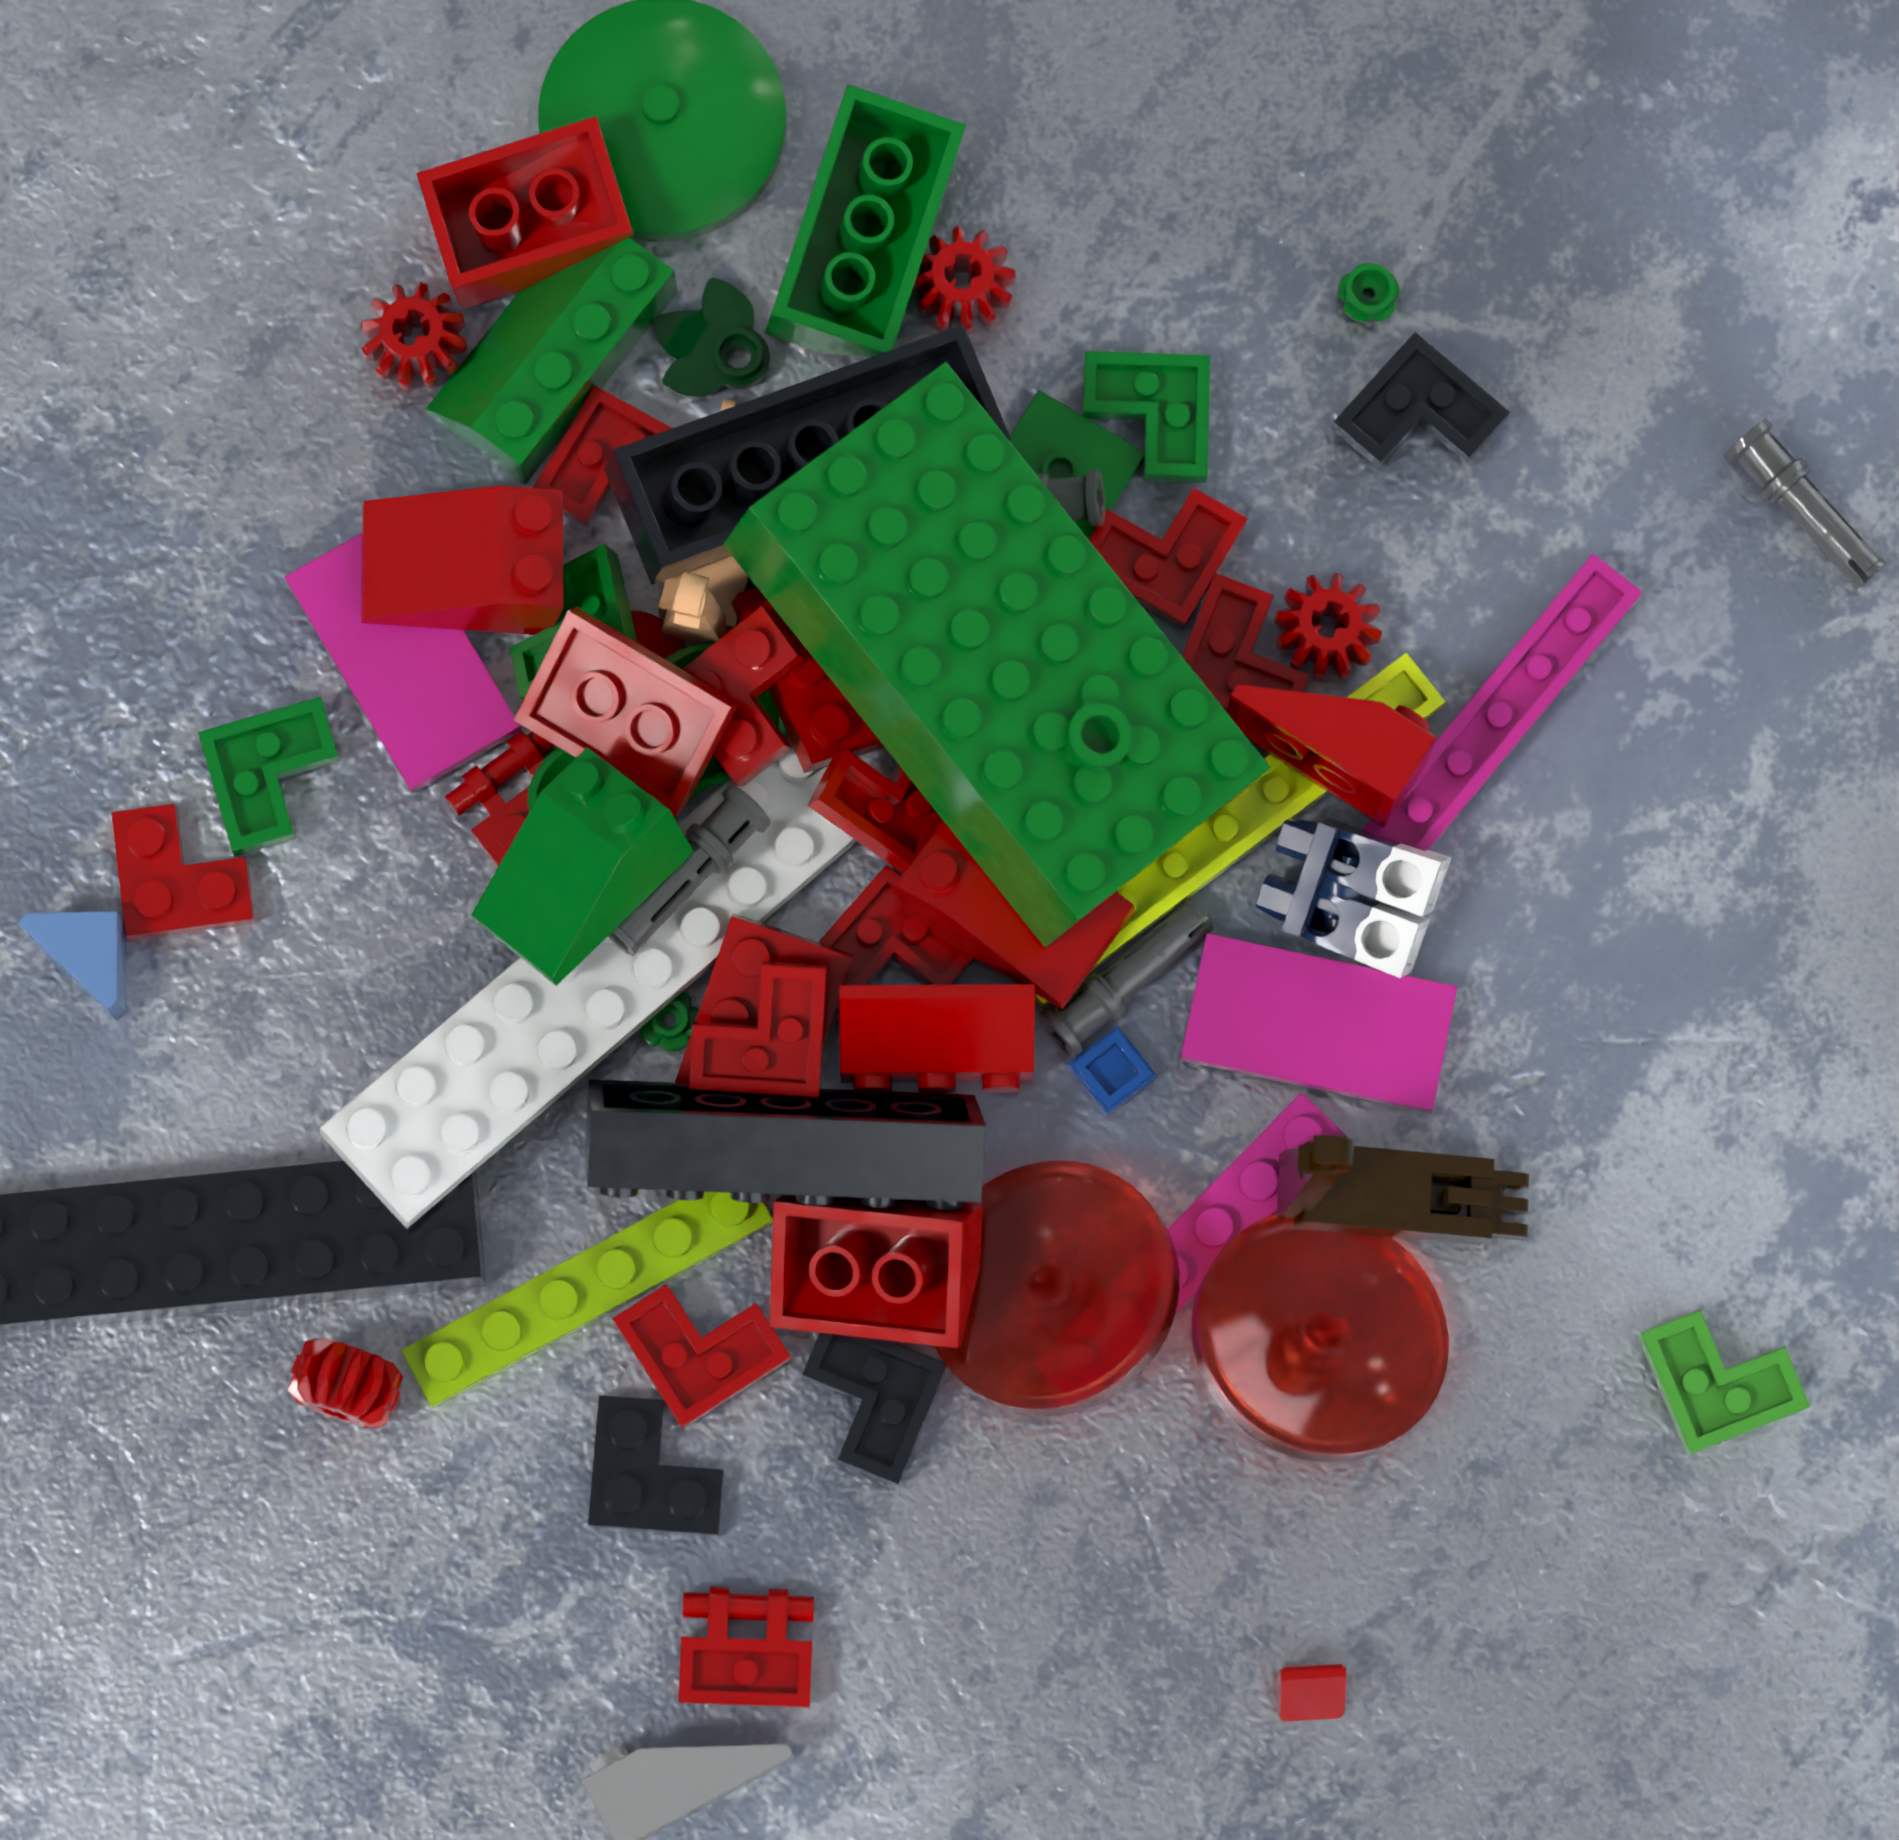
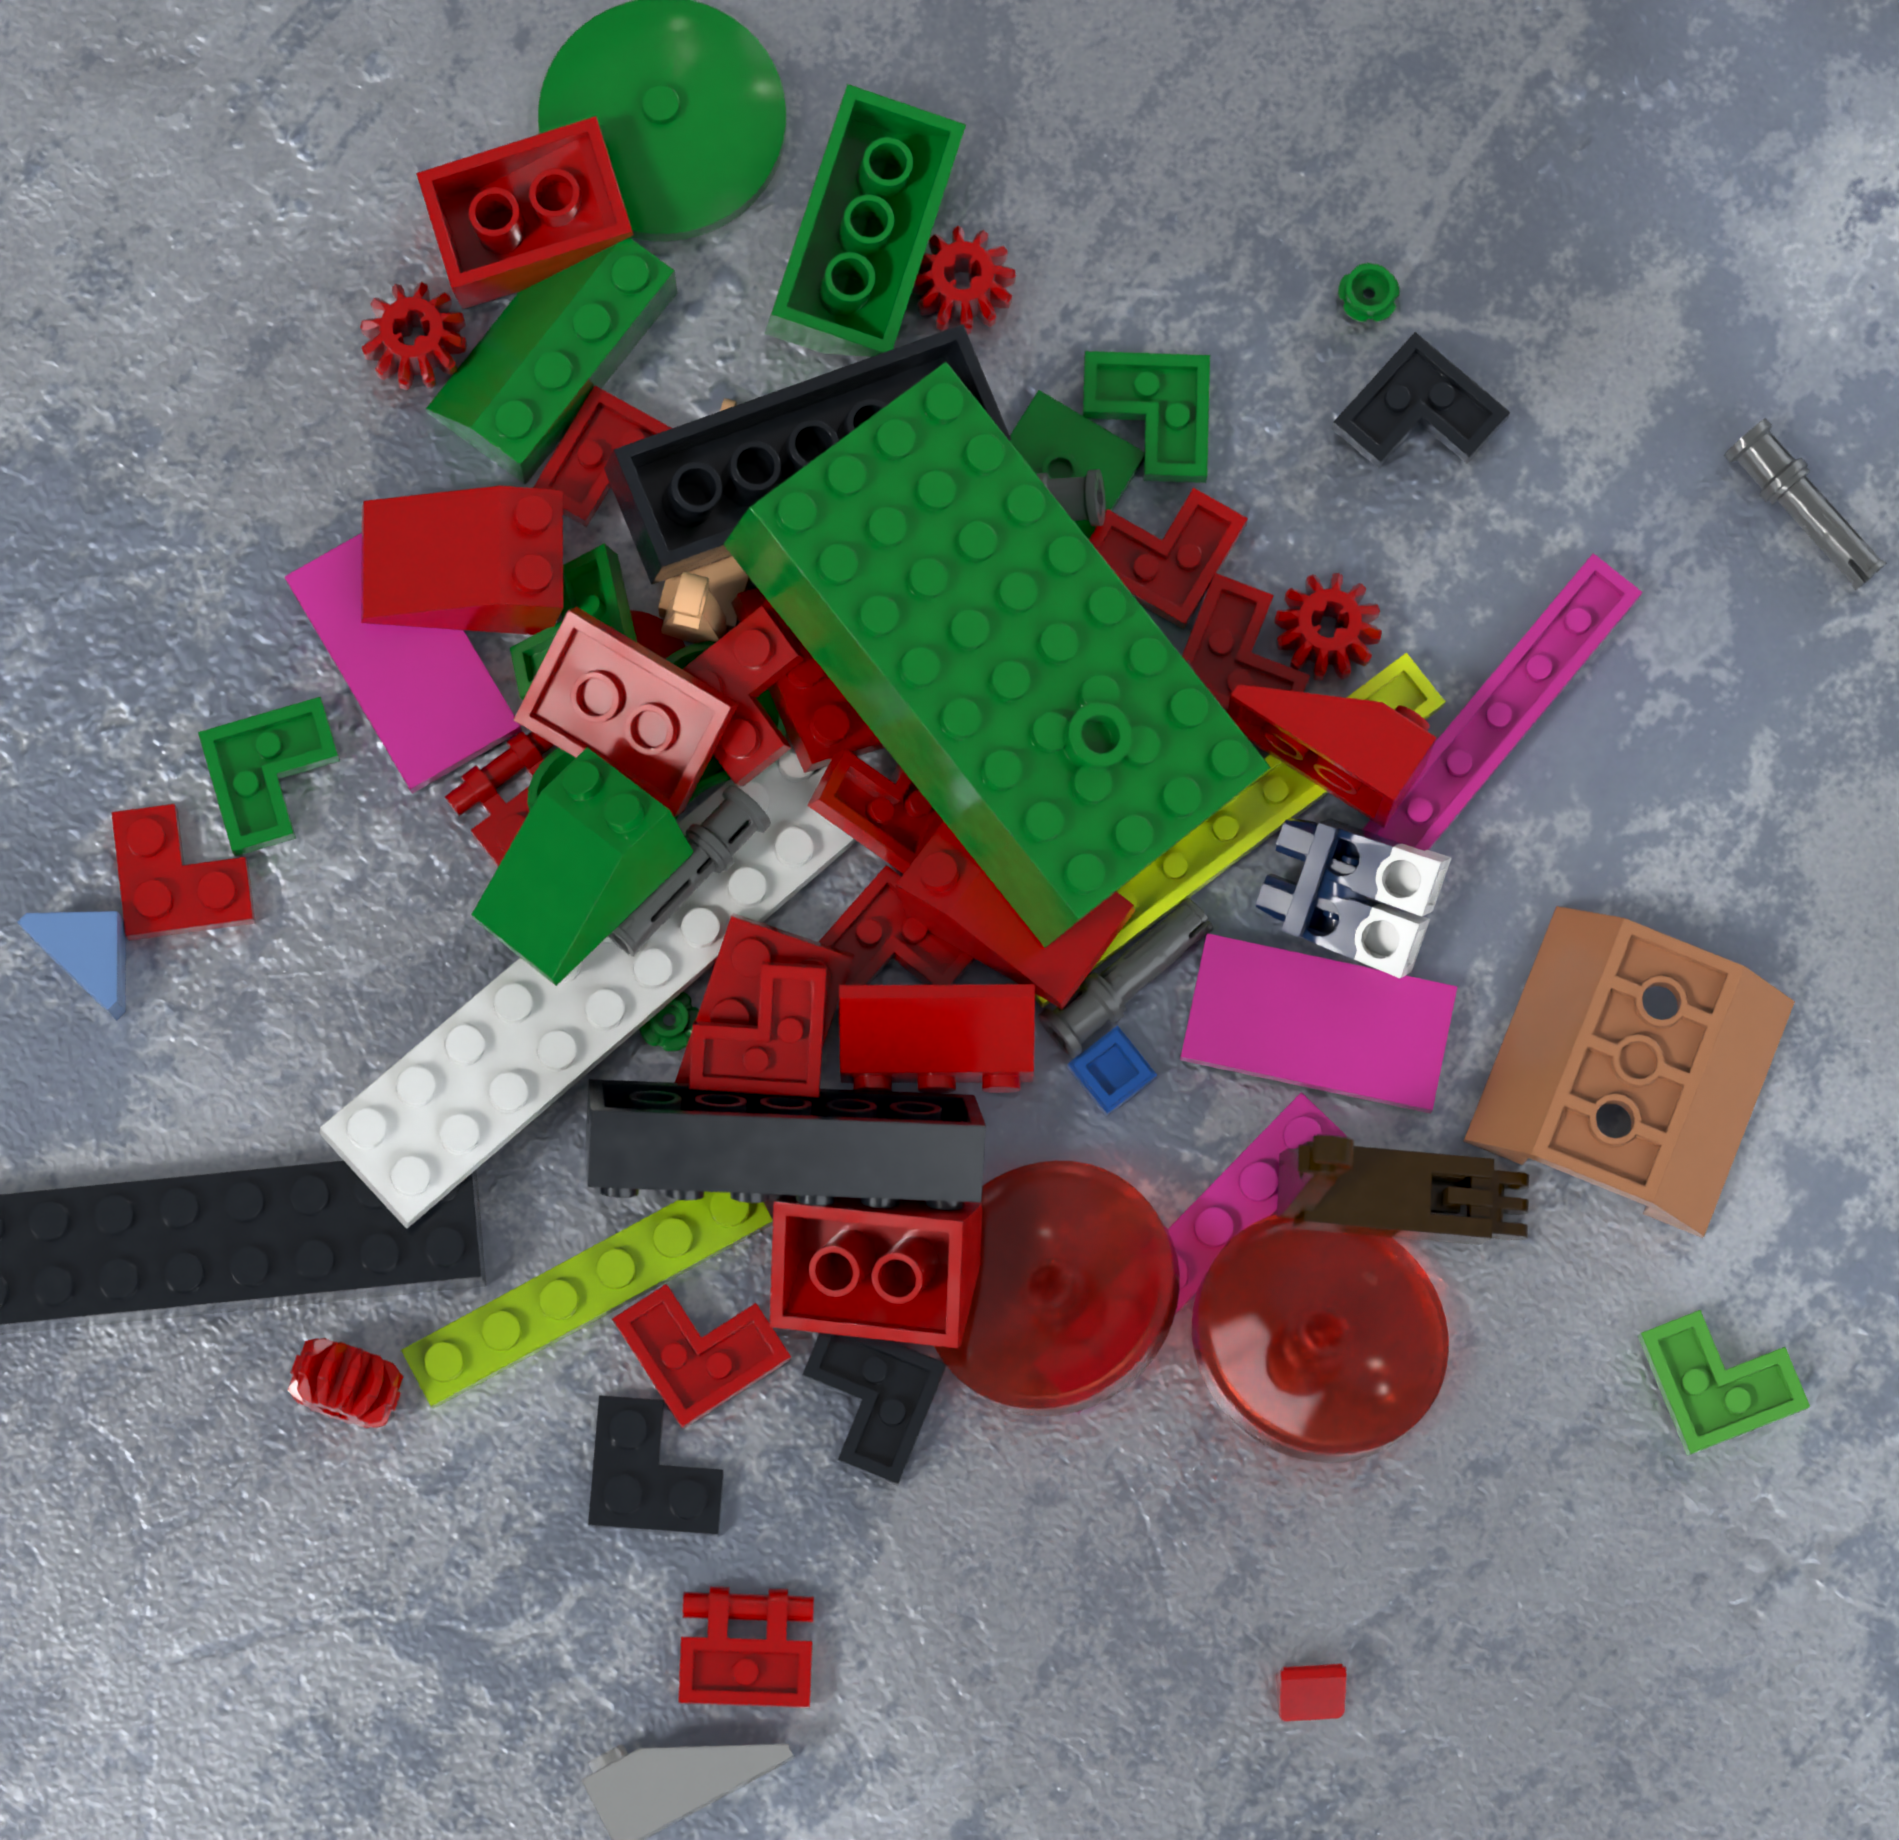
dark green plate [653,278,770,398] -> none
none -> nougat slope [1463,906,1795,1238]

